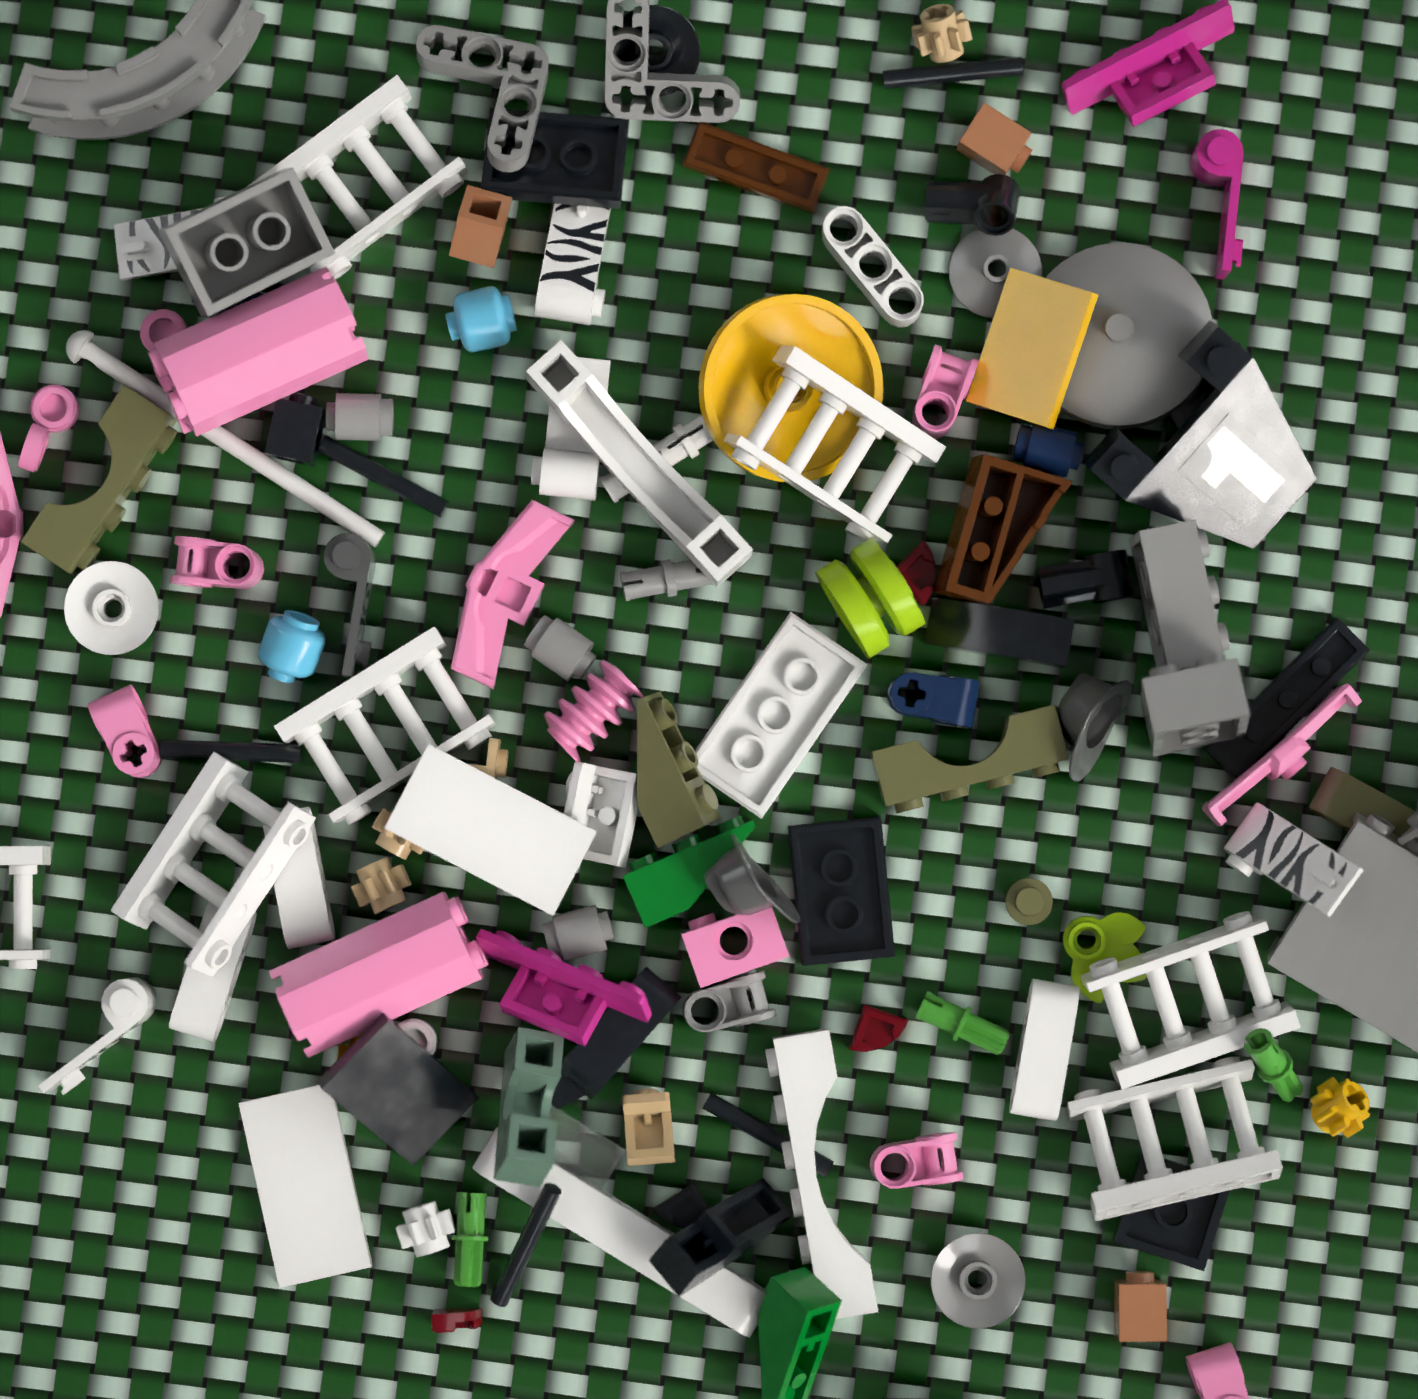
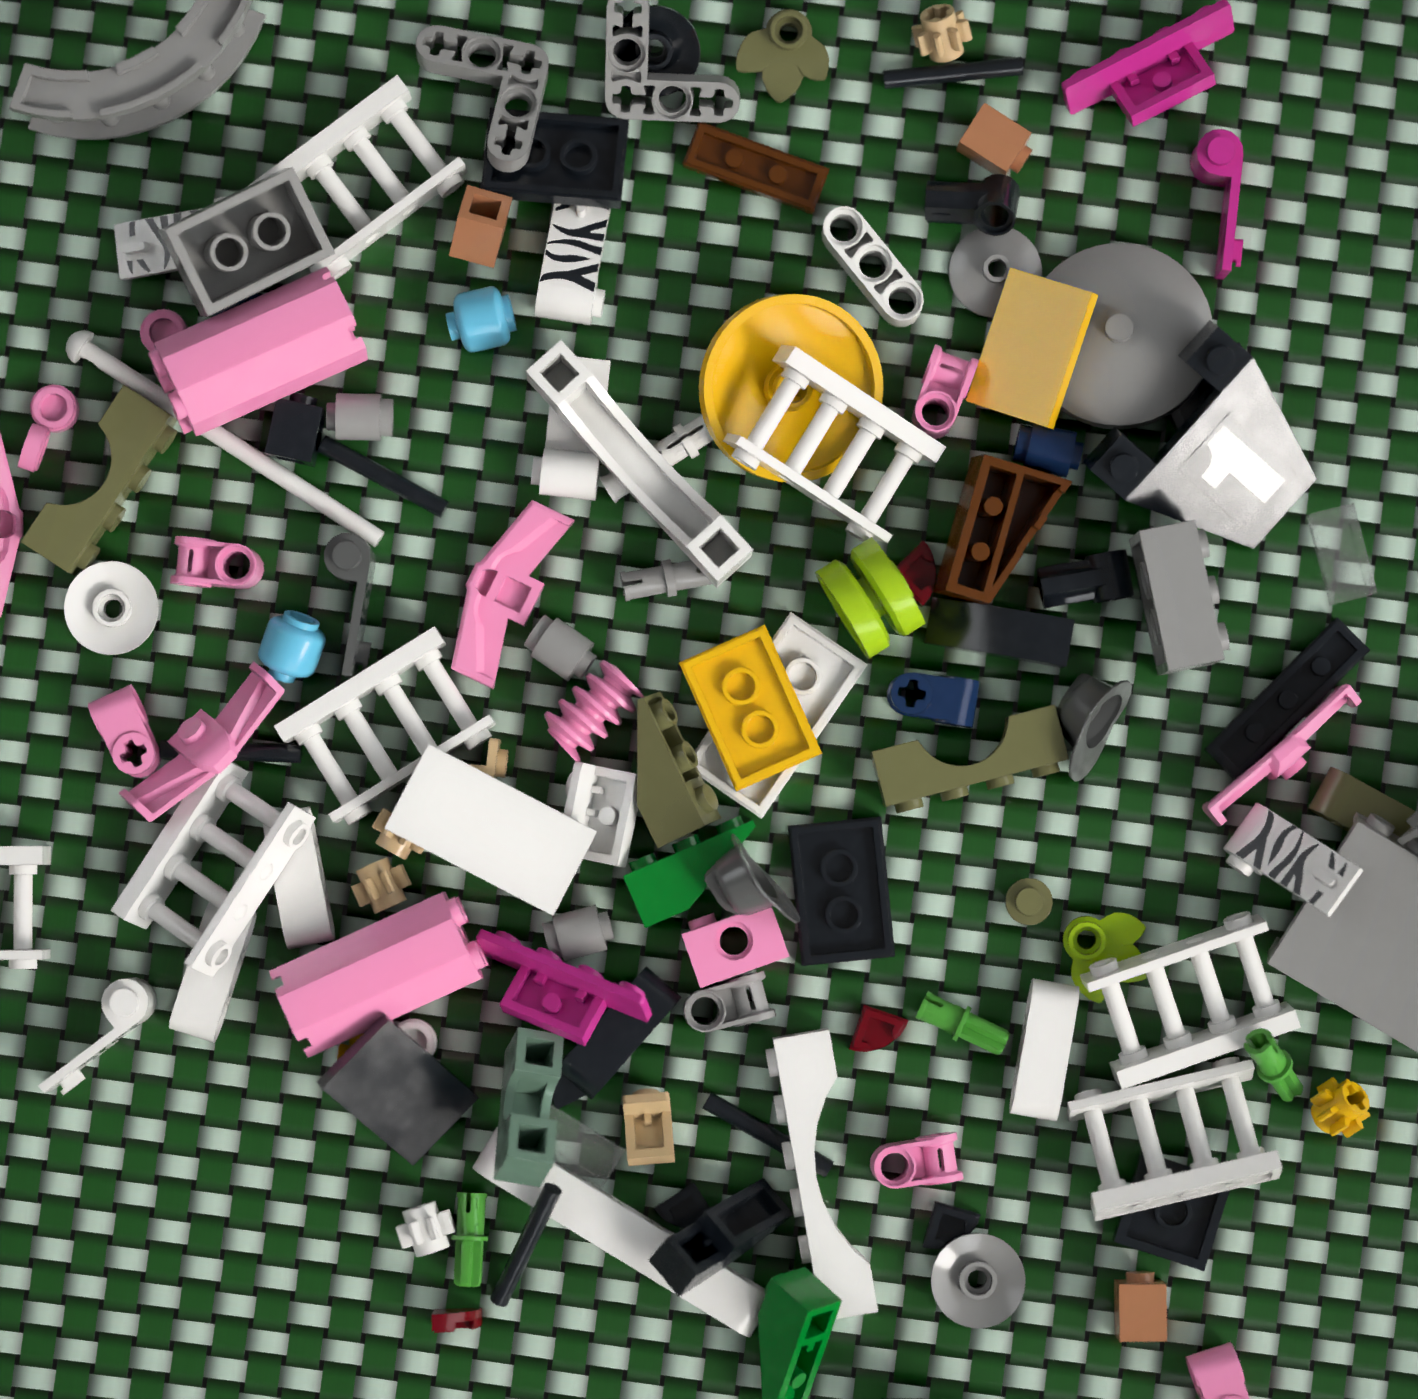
white tile [238,1085,373,1288] -> none
light grey brick [1141,654,1250,757] -> none
none -> bright pink plate [119,661,284,822]
none -> yellow tile [679,624,822,792]
none -> olive plate [736,9,829,103]
none -> black tile [922,1201,981,1249]
none -> clear tile [1306,503,1378,606]

